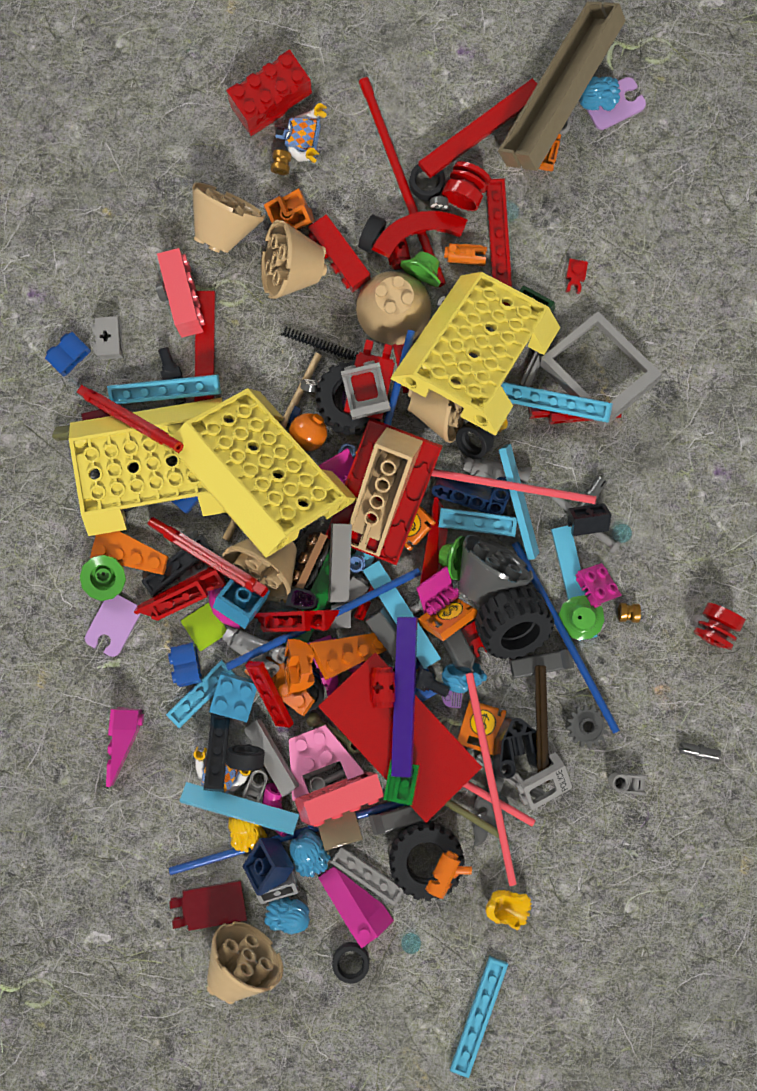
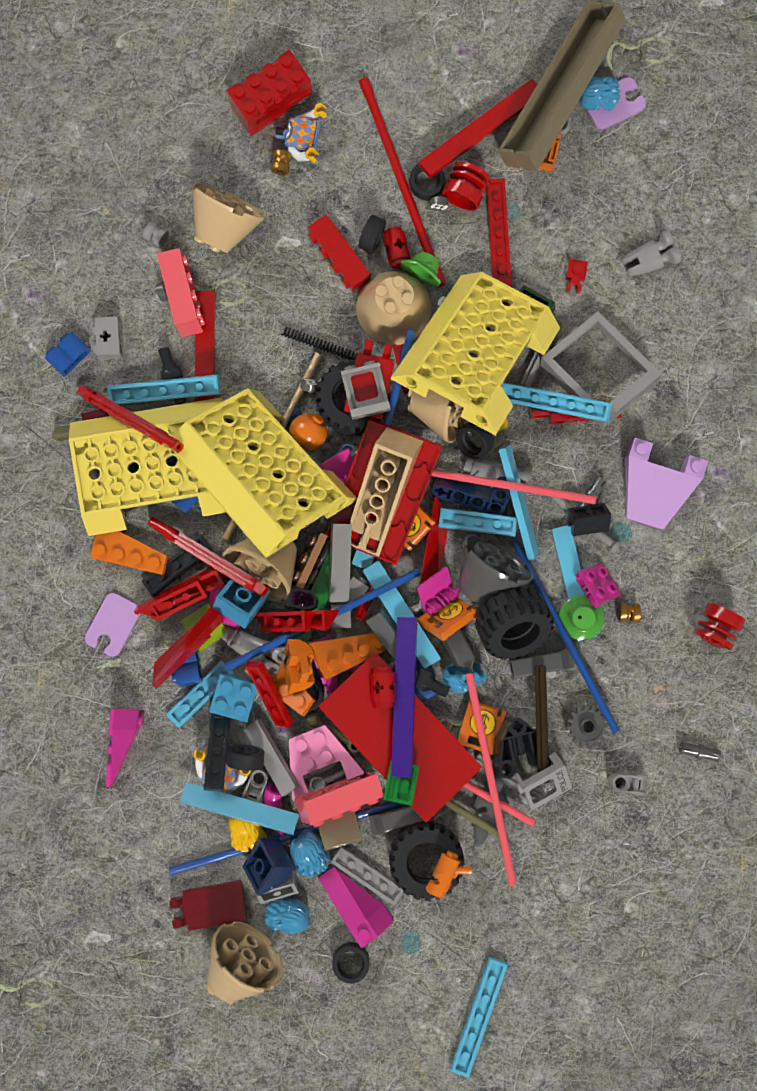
bright green hat [80,555,126,601] -> none
tan cone [261,220,327,299] -> none
orange brick [264,188,314,230] -> none
medium blue plate [350,554,366,573] -> none
red tile [372,211,468,258] -> none
bright green hat [439,536,466,581] -> none
medium lavender tile [442,691,462,708] -> none
orange piece [444,243,487,266] -> none
red plate [461,621,487,658] -> none
yellow hair [485,890,532,930] -> none
none -> light grey wheel [143,222,169,248]
none -> red wedge [152,607,224,689]
none -> light grey piece [621,230,681,277]
none -> lavender wedge [624,438,708,530]

